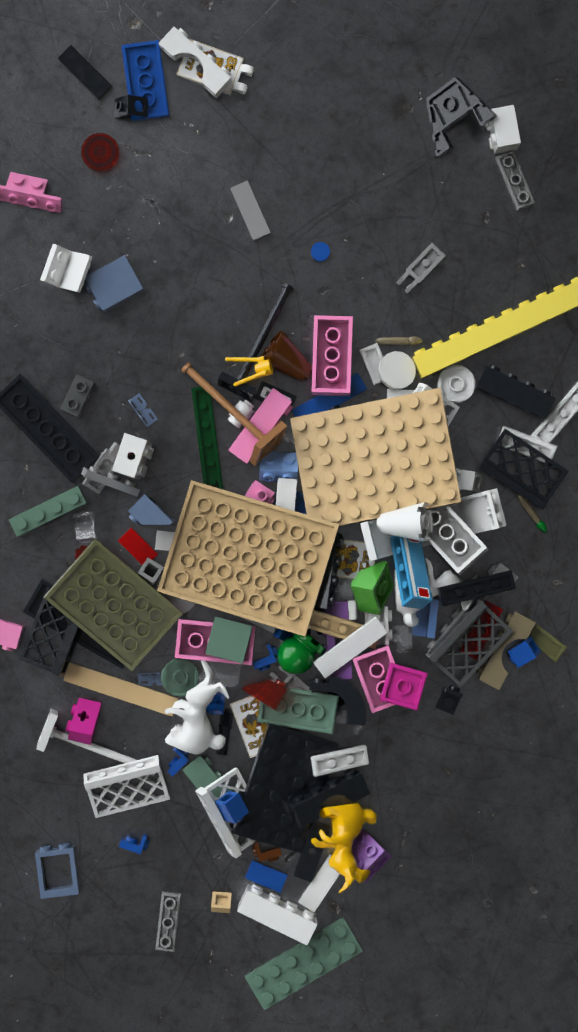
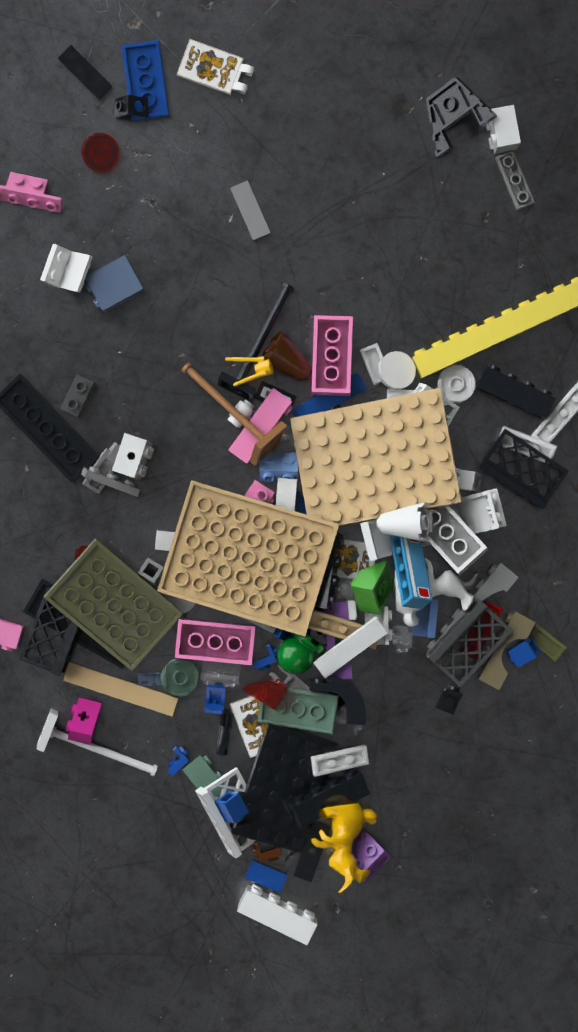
sand green arch [9,486,88,537] -> none
sand blue window [35,843,81,899] -> none
clear bracket [73,511,96,543] -> none
white fence [83,755,170,818] -> none
red tile [118,527,158,565] -> none
blue bracket [119,833,150,855] -> none
sand blue piece [128,393,158,427] -> none
sand blue slope [128,494,177,526] -> none
light grey tile [155,891,181,952] -> none
white arch [158,27,232,99] -> none
white animal [164,660,229,755] -> none
dark green tile [191,387,224,490] -> none
sand green tile [205,616,253,664] -> none
tan plate [211,892,232,913] -> none
sand green plate [245,917,363,1010] -> none
white tile [298,853,340,912] -> none
blue tile [311,242,330,262] -> none
bright pink brick [352,645,395,713] -> none
dark tan piece [375,336,422,345] -> none
dark pink tile [380,662,428,710] -> none
light grey hinge [396,243,446,294] -> none
black tile [437,570,516,607] -> none
dark tan piece [518,494,547,533] -> none

